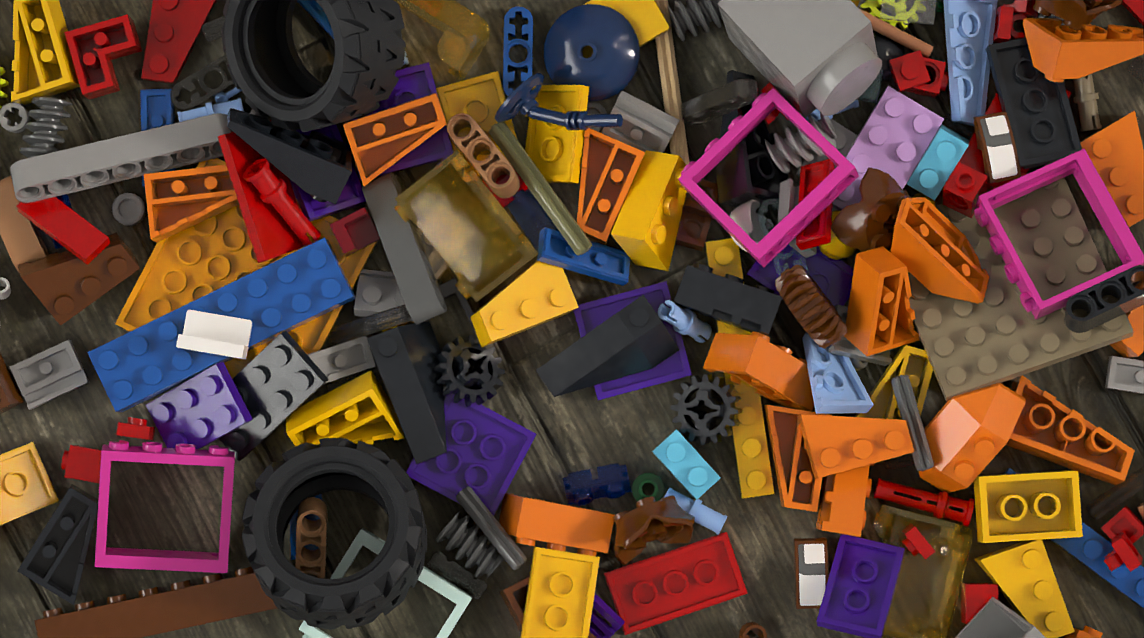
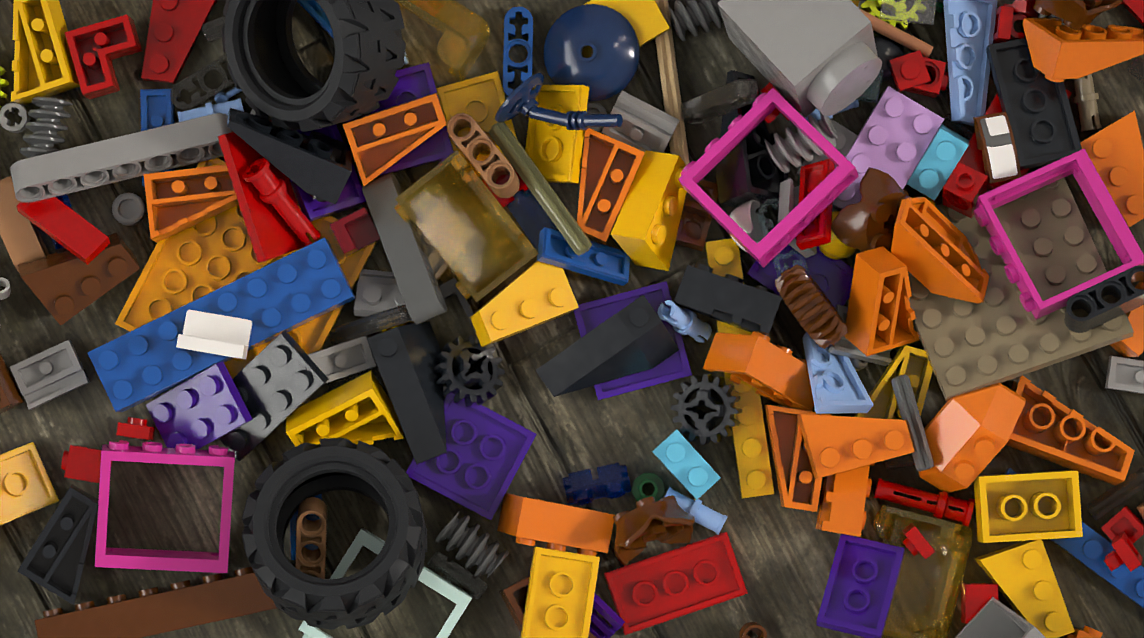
dark grey axle [456,486,527,570] -> none
slope [794,538,829,609] -> none

